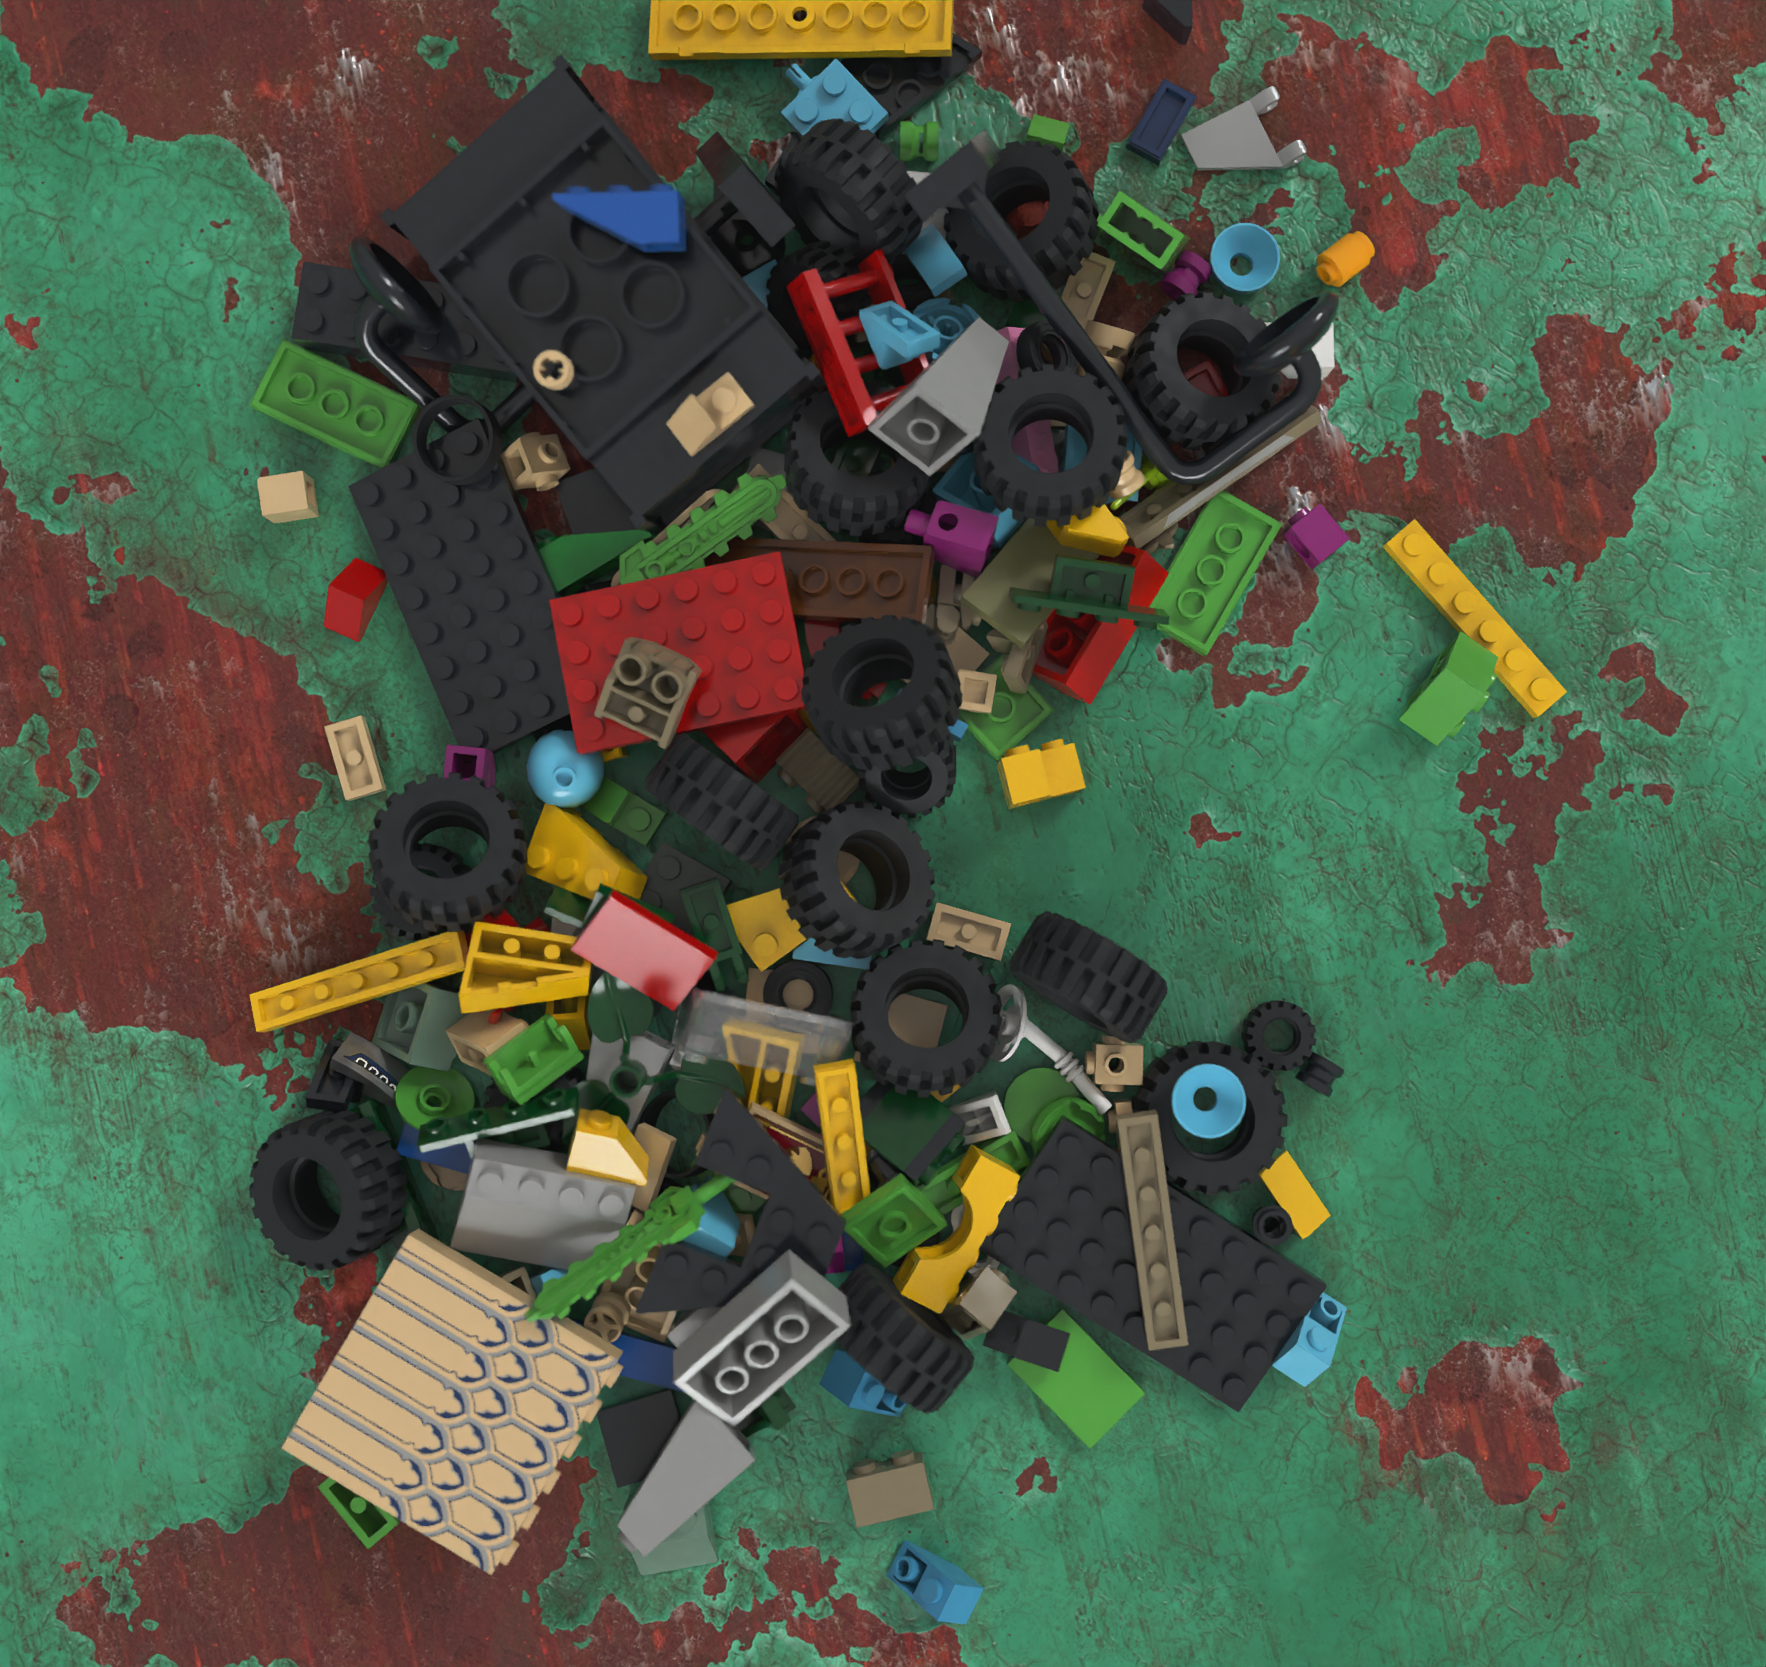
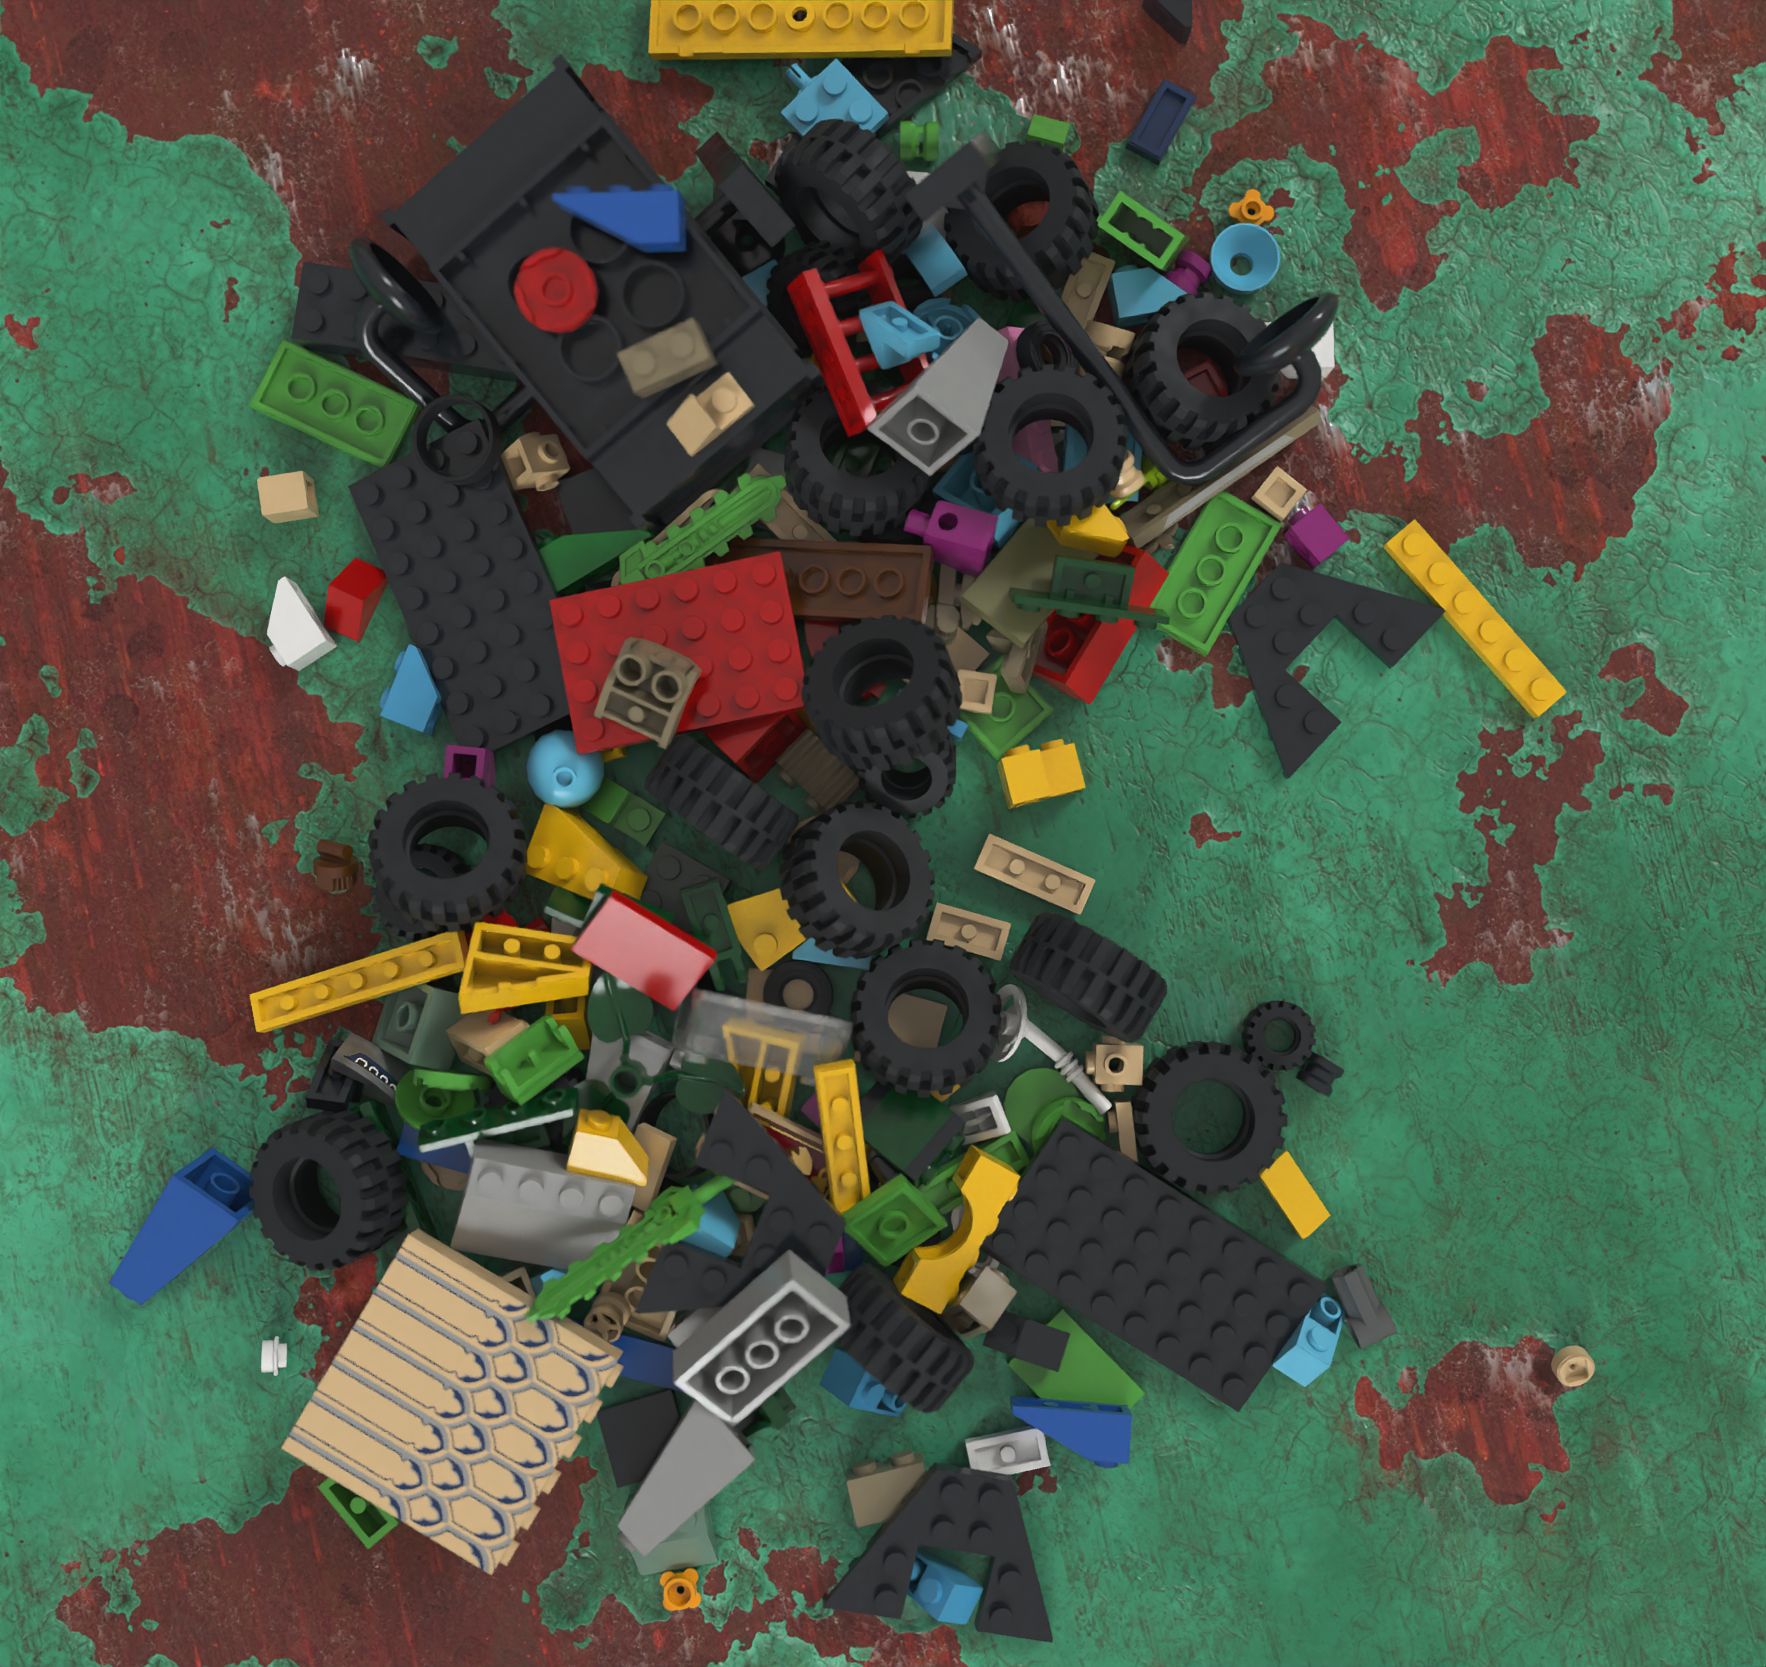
tan plate [324,716,386,801] -> none
tan bush [533,350,574,390] -> none
dark tan plate [1116,1110,1188,1351] -> none
medium azure piece [1171,1064,1246,1138] -> none
light grey flag [1181,86,1307,170] -> none
black cone [1252,1205,1292,1245] -> none
light orange brick [1316,231,1375,287] -> none
bright green brick [1399,631,1499,746] -> none
none -> blue slope [109,1148,255,1305]
none -> white plate [261,1336,287,1376]
none -> white slope [267,576,337,671]
none -> reddish brown piece [313,839,359,892]
none -> dark azure slope [380,644,443,736]
none -> bright green tile [412,1069,492,1092]
none -> red tile [514,247,599,334]
none -> dark tan brick [617,318,717,398]
none -> light orange plate [660,1568,702,1611]
none -> black wing [822,1462,1053,1643]
none -> white plate [965,1425,1050,1475]
none -> tan plate [973,833,1096,915]
none -> blue slope [1010,1396,1132,1468]
none -> medium azure slope [1107,265,1187,329]
none -> black wing [1227,562,1445,779]
none -> light orange plate [1228,189,1274,226]
none -> tan plate [1251,466,1307,522]
none -> dark grey piece [1329,1263,1397,1349]
none -> tan tile [1551,1345,1595,1387]

